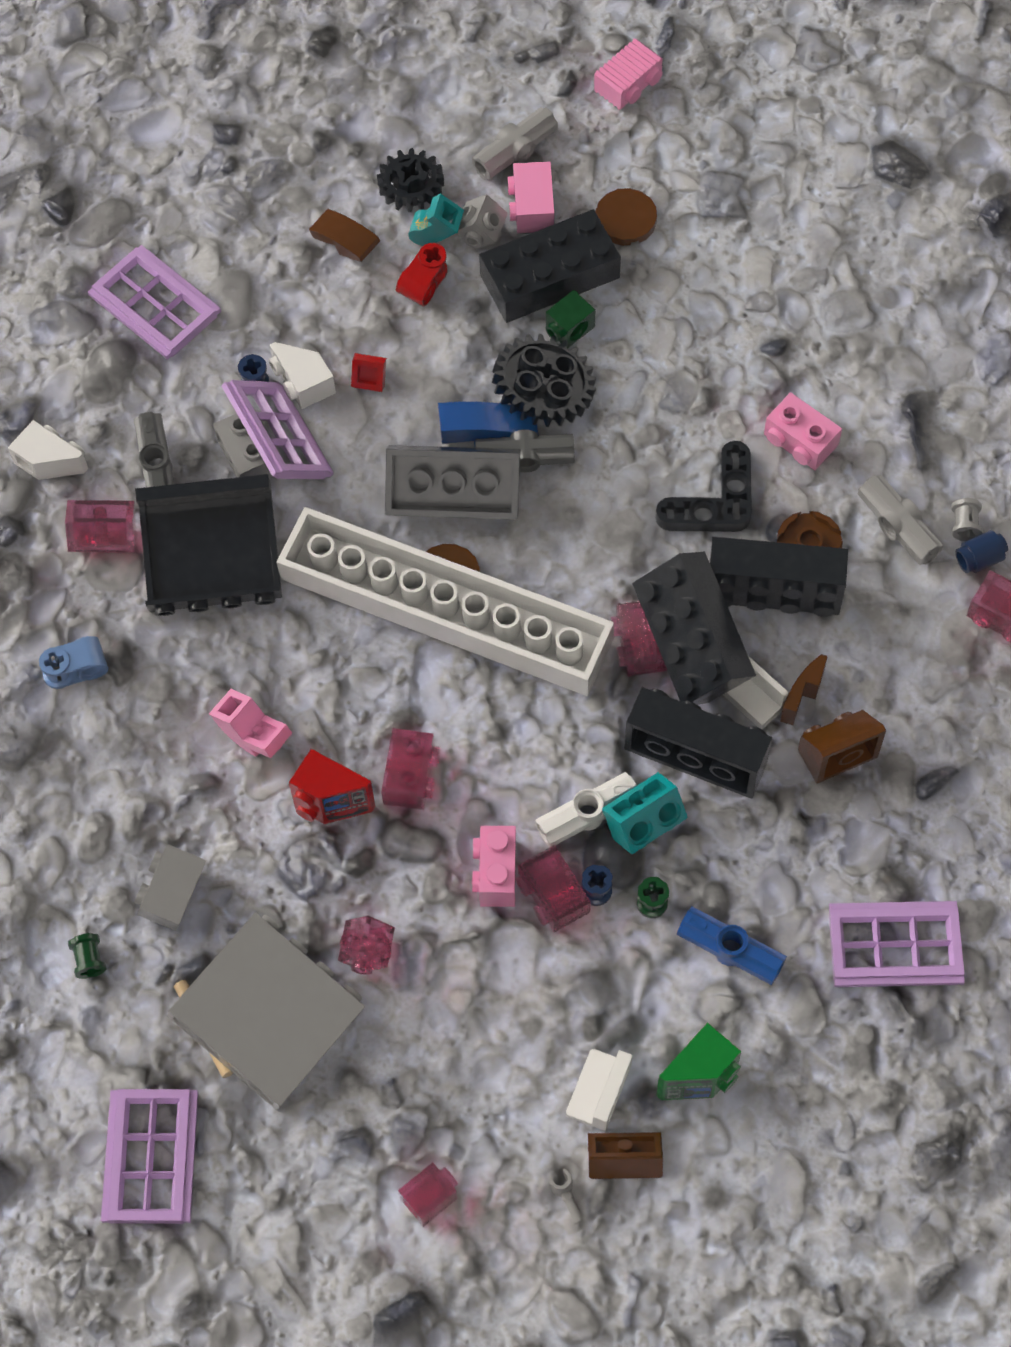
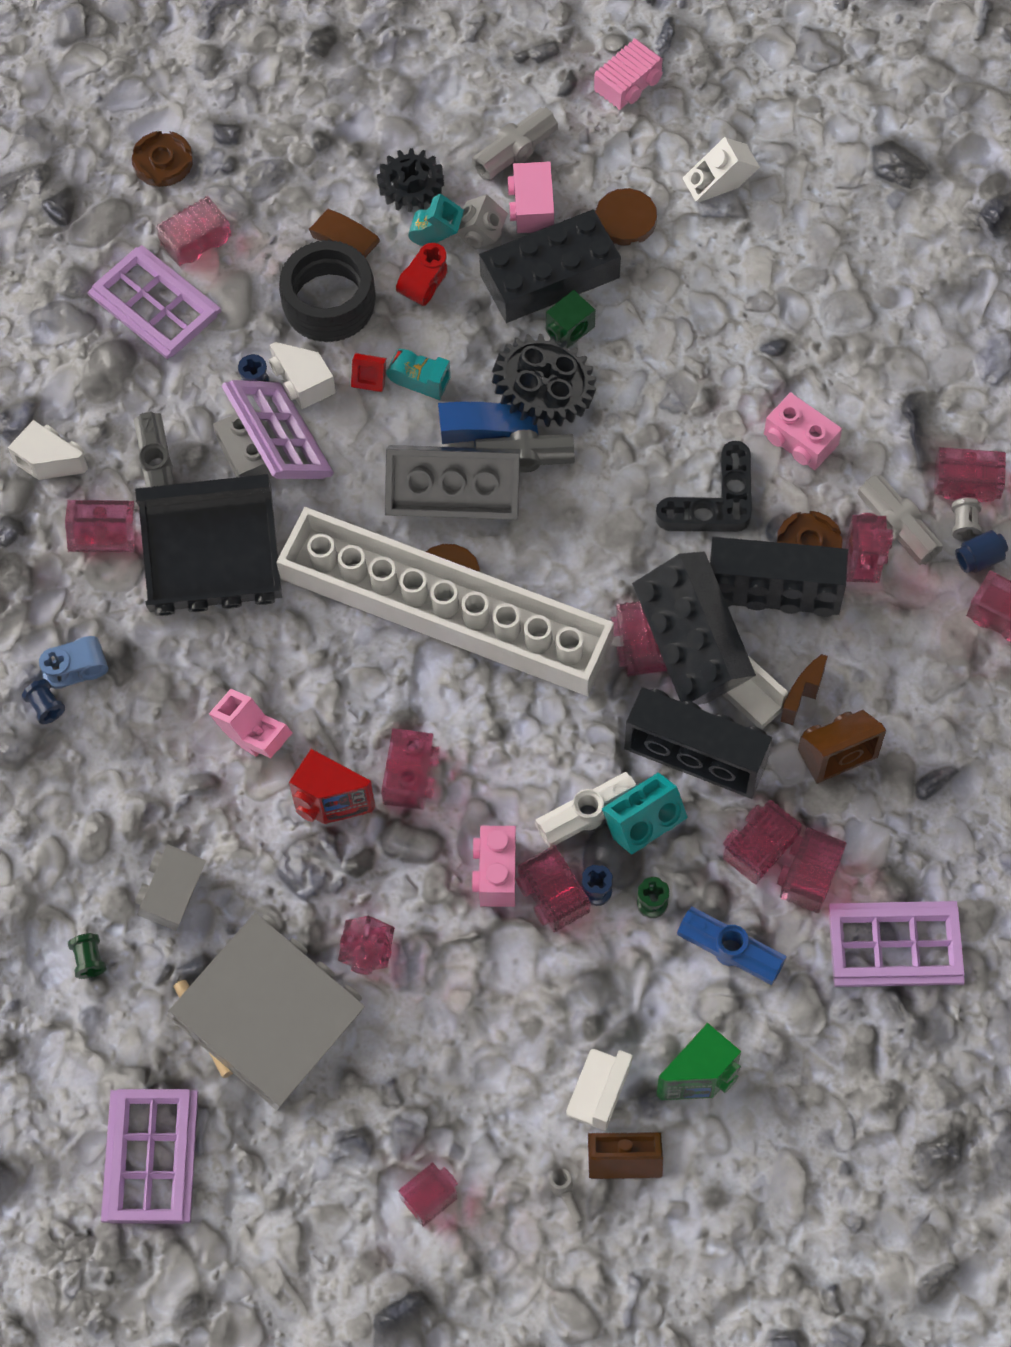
none -> dark blue bush [22,679,65,725]
none -> reddish brown tile [131,131,193,187]
none -> clear pink brick [156,196,232,266]
none -> black tyre [279,240,376,342]
none -> teal leg [386,349,451,400]
none -> white slope [683,137,760,202]
none -> clear pink brick [723,800,802,885]
none -> clear pink brick [777,827,847,913]
none -> clear pink brick [845,513,893,583]
none -> clear pink brick [934,447,1006,502]

